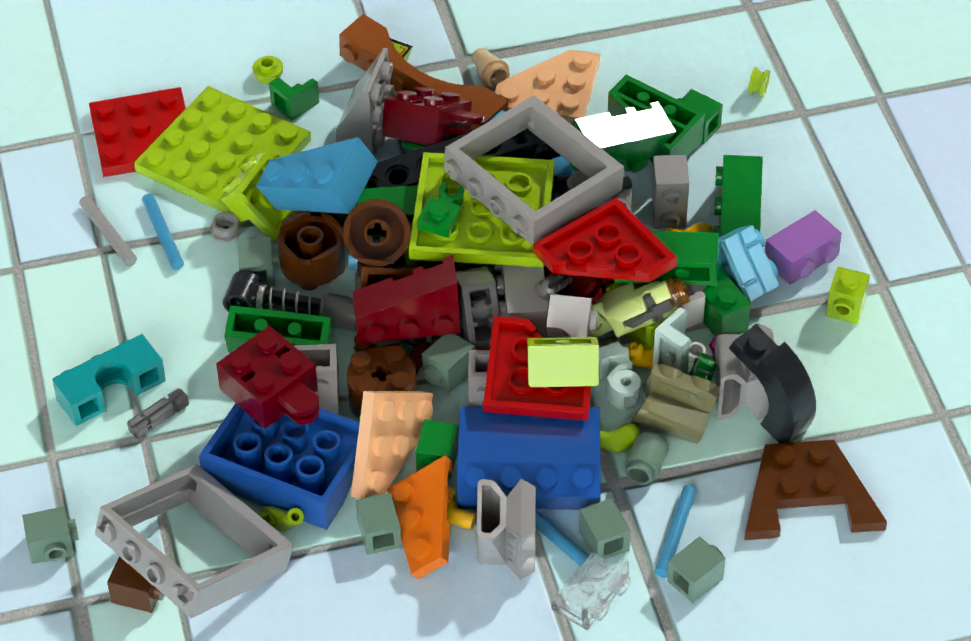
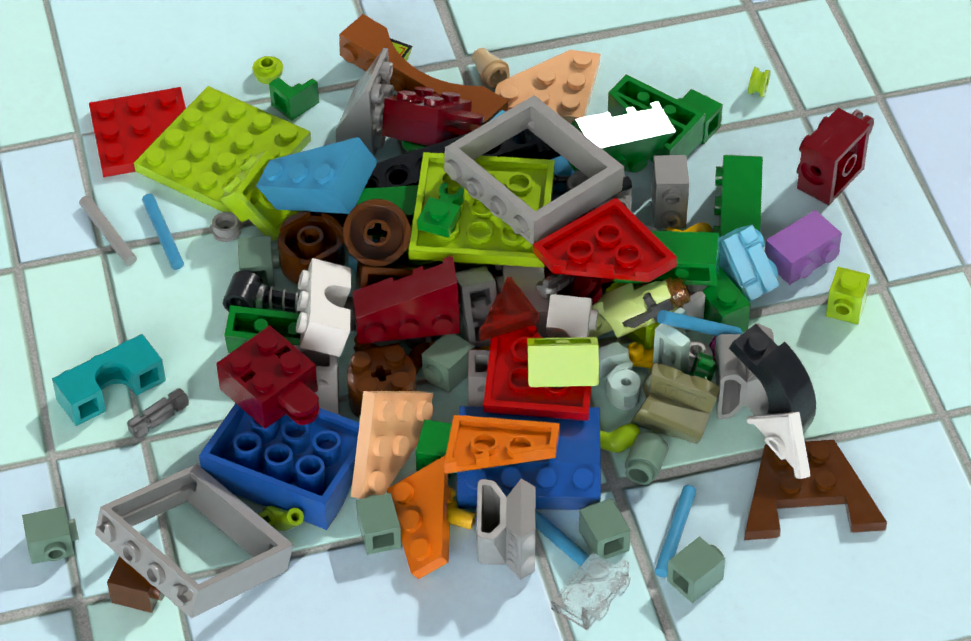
none -> white arch [296,258,351,357]
none -> orange wing [444,415,560,474]
none -> clear red tile [479,277,539,341]
none -> dark azure bar [657,310,742,336]
none -> white tile [747,412,811,479]
none -> dark red brick [796,107,874,206]

